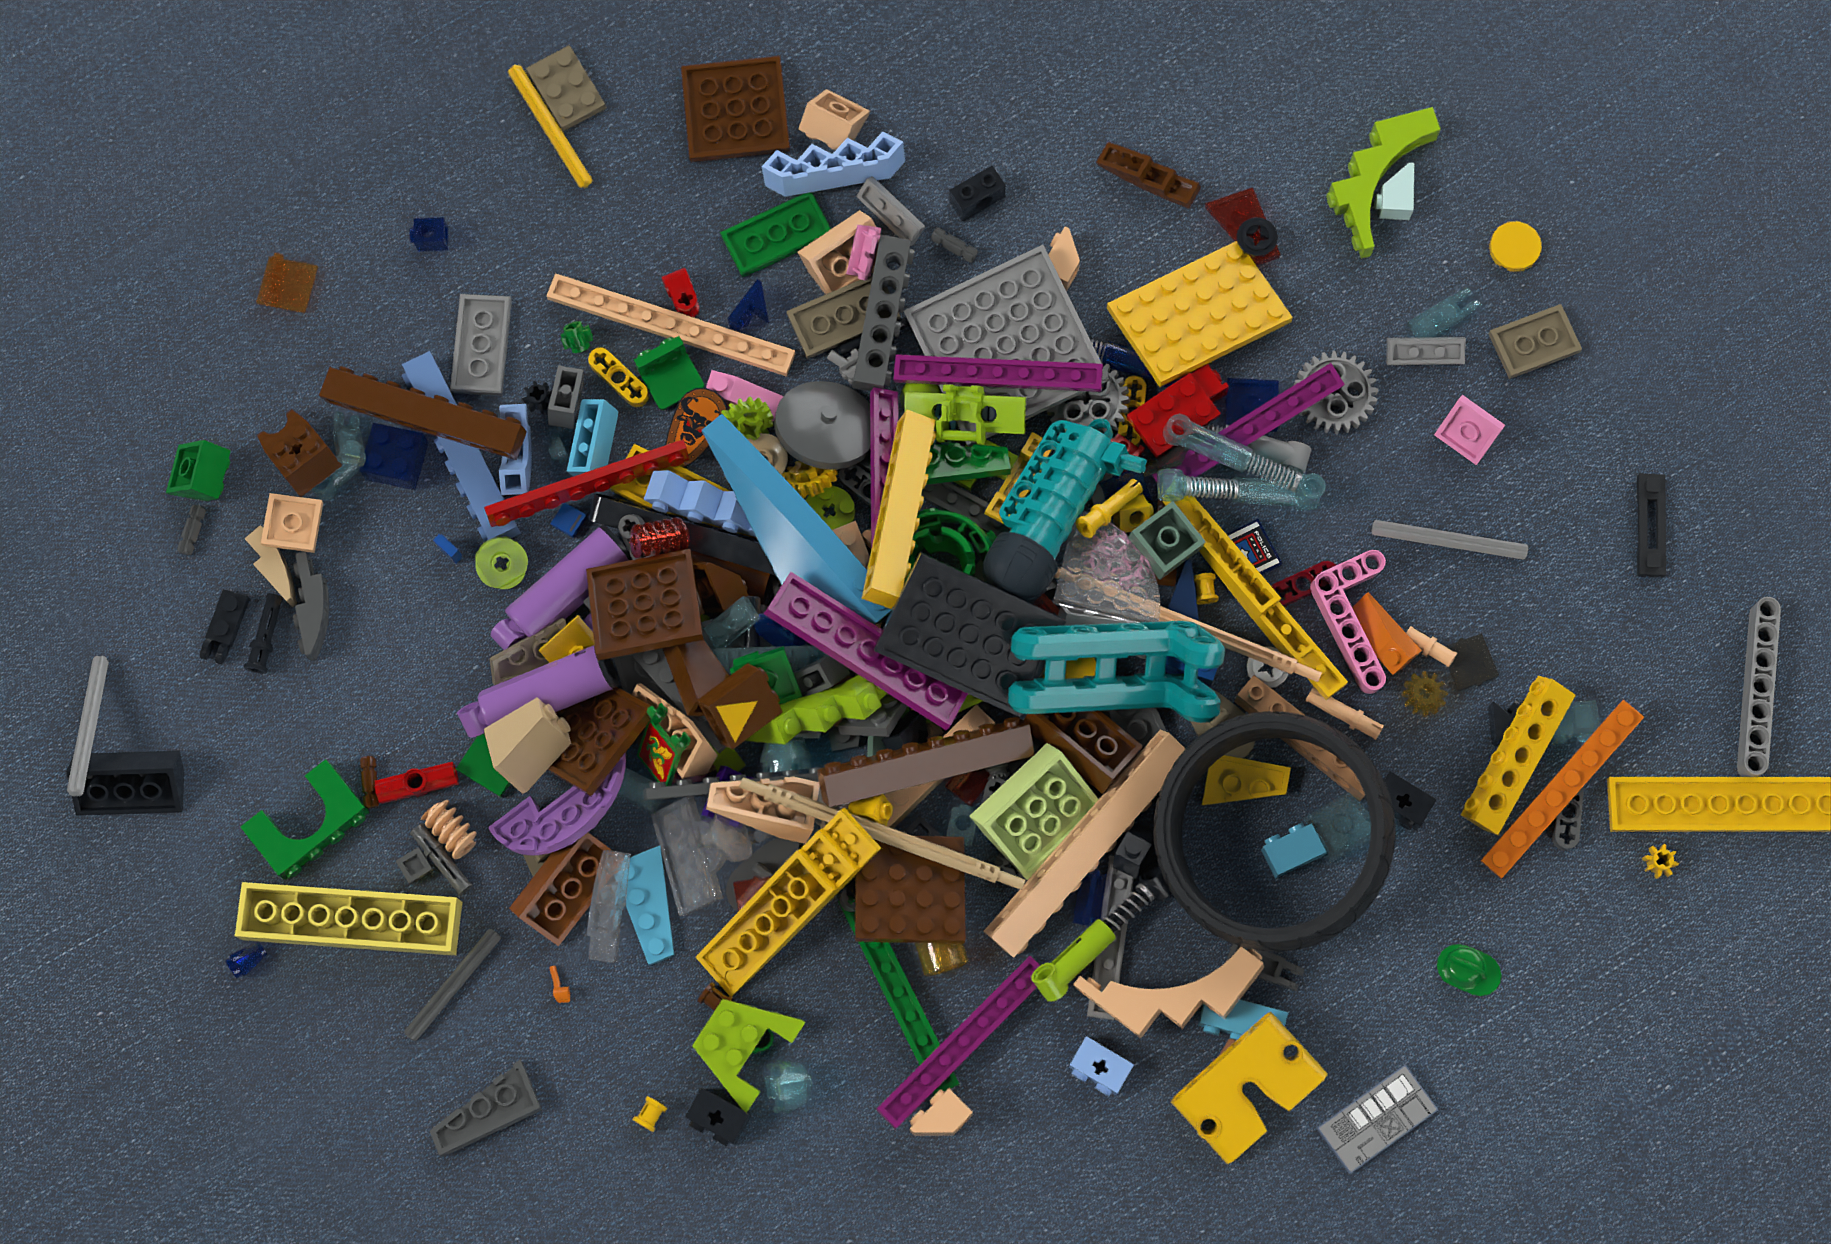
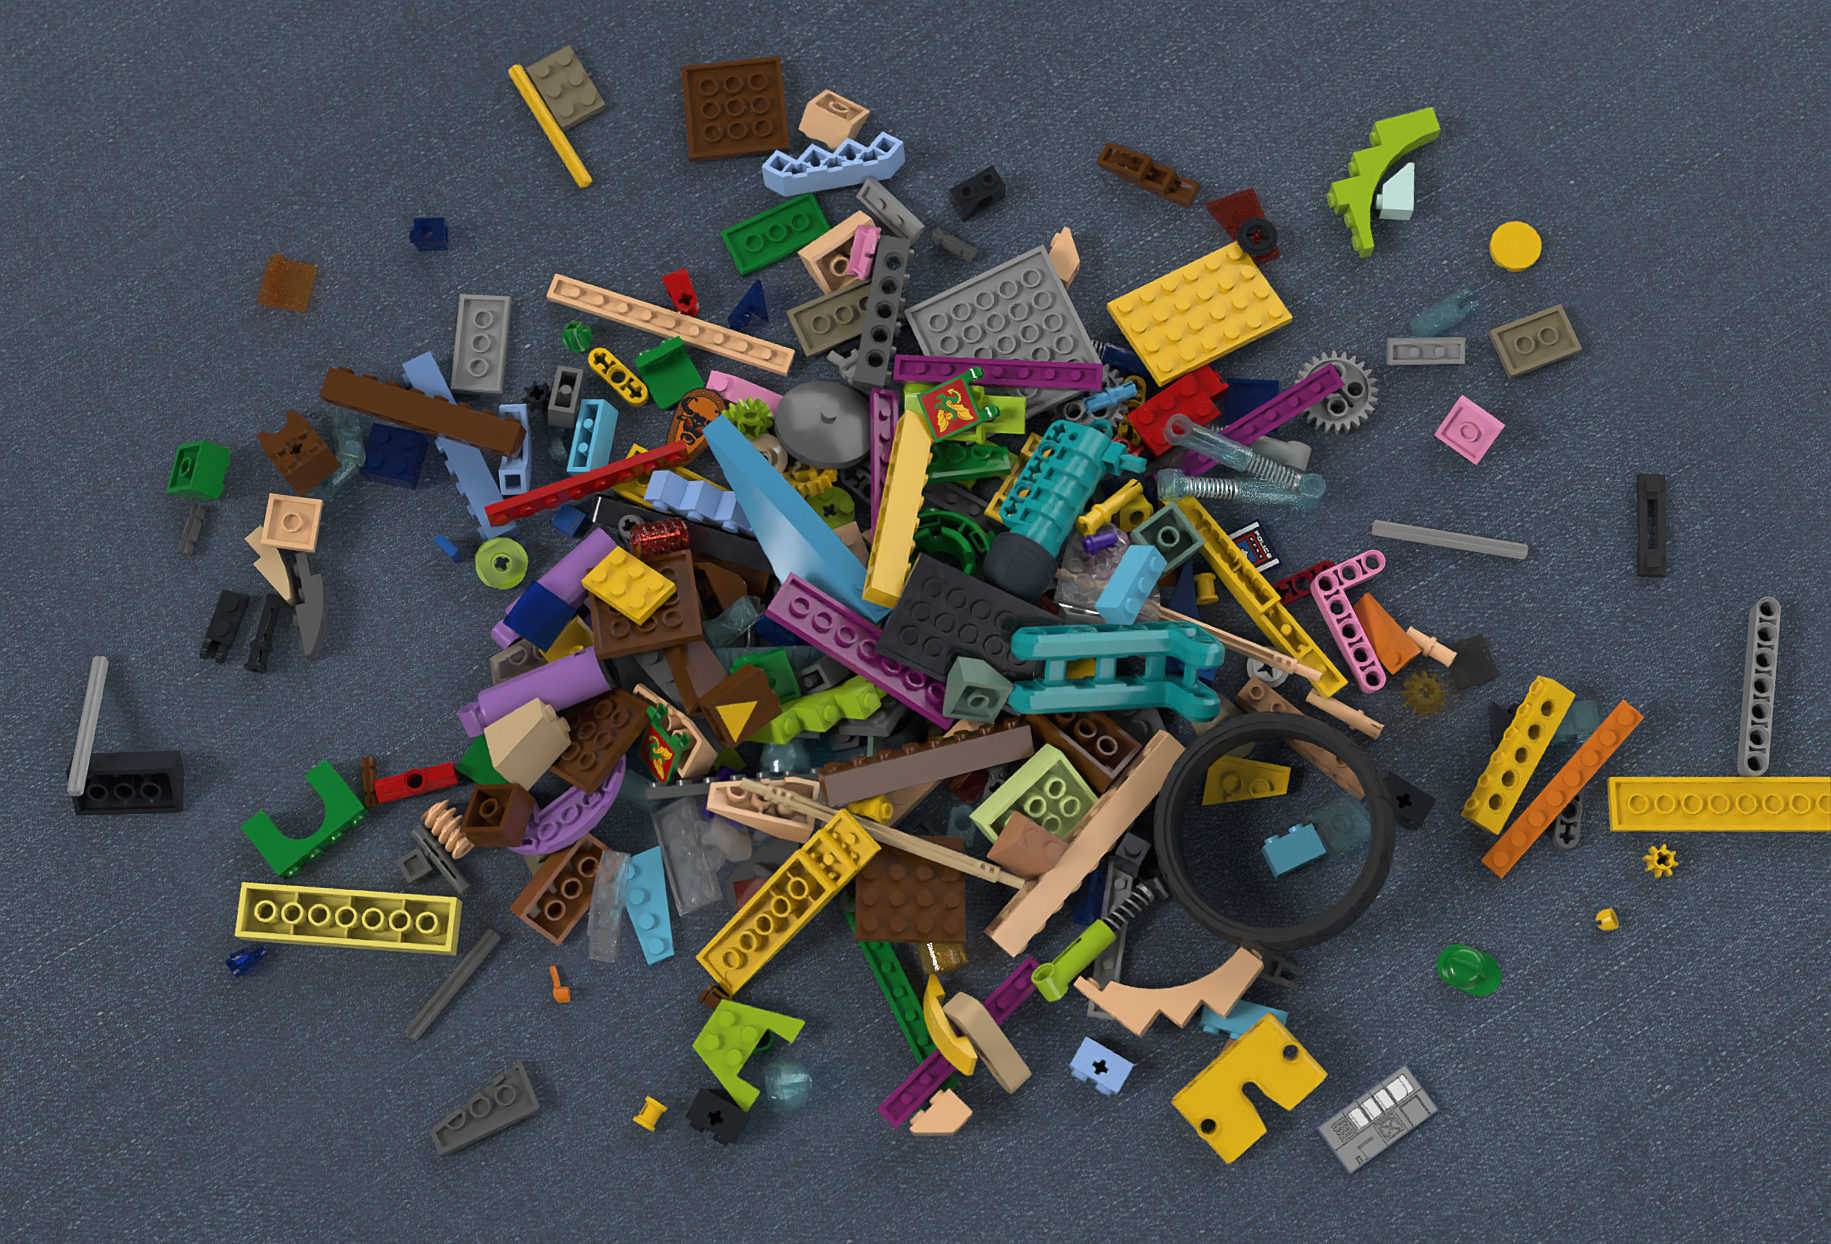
none -> reddish brown brick [459,784,536,847]
none -> clear blue tile [502,579,577,654]
none -> yellow plate [581,546,677,625]
none -> flag [916,366,1001,443]
none -> yellow slope [923,974,978,1076]
none -> tan beam [942,991,1032,1094]
none -> sand green slope [943,657,1013,723]
none -> nougat slope [987,810,1069,882]
none -> dark purple pin [1082,530,1118,555]
none -> dark azure pin [1083,381,1137,414]
none -> medium azure brick [1094,545,1167,625]
none -> yellow hinge [1596,908,1618,931]

